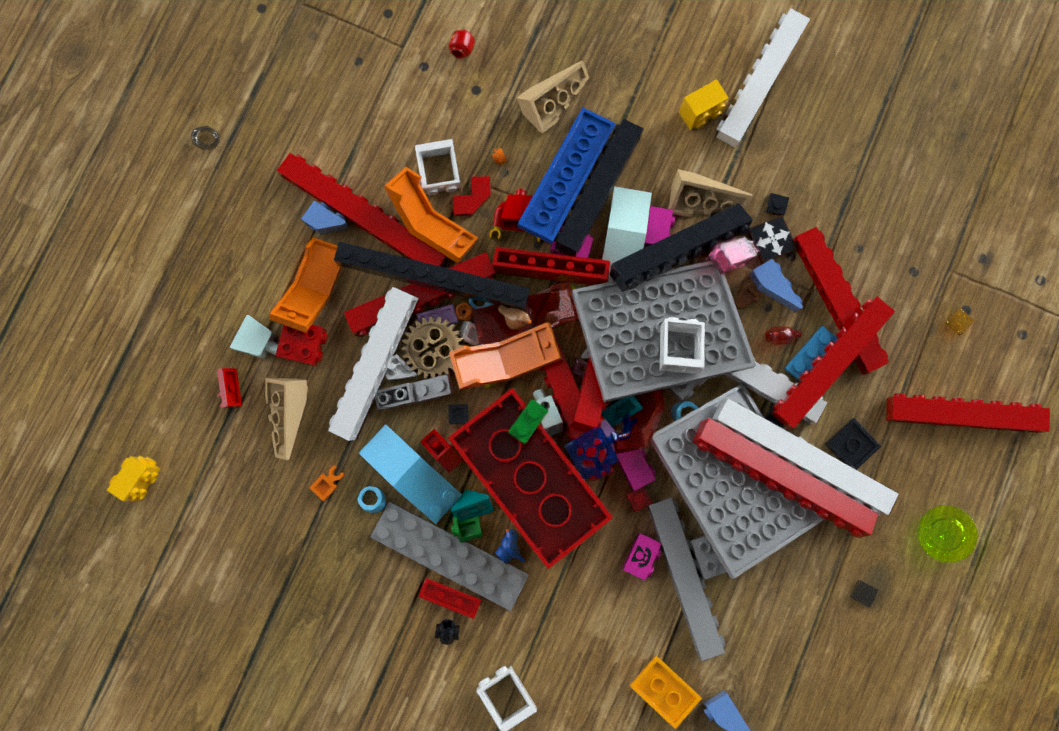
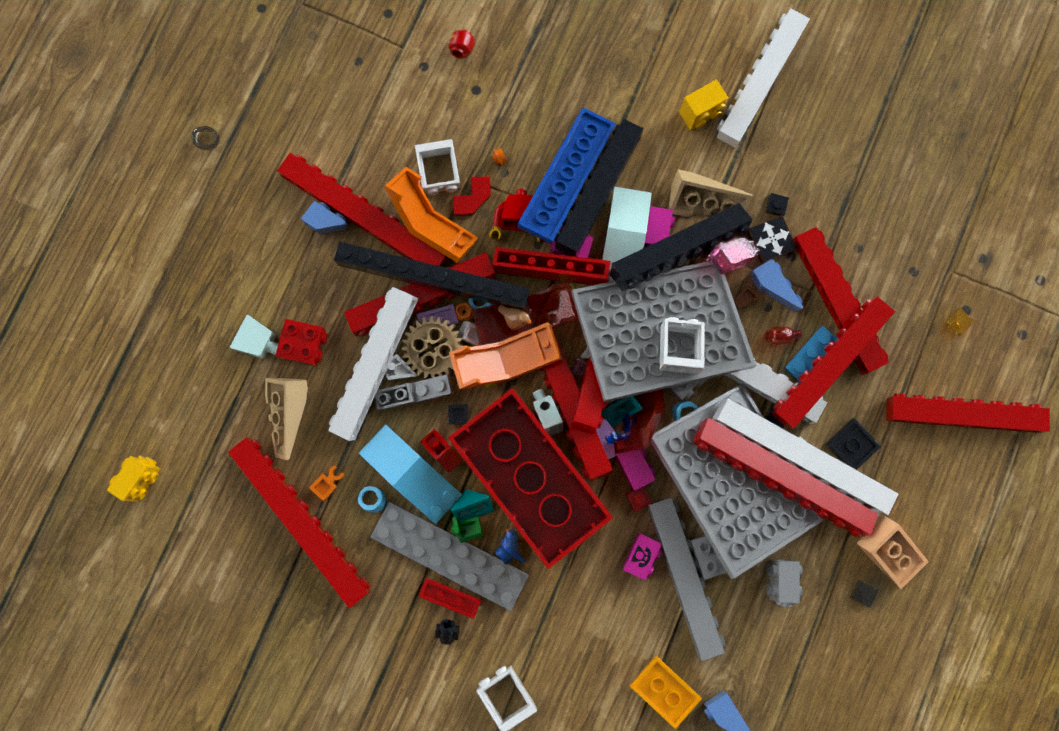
red plate [217,368,242,408] -> none
orange windscreen [269,237,342,333] -> none
green plate [508,399,549,444] -> none
tan wedge [517,61,589,133] -> none
clear blue piece [564,425,619,481] -> none
clear neon green piece [917,505,978,563] -> none
none -> red brick [228,437,371,609]
none -> light grey brick [767,559,803,607]
none -> light nougat slope [857,516,929,589]

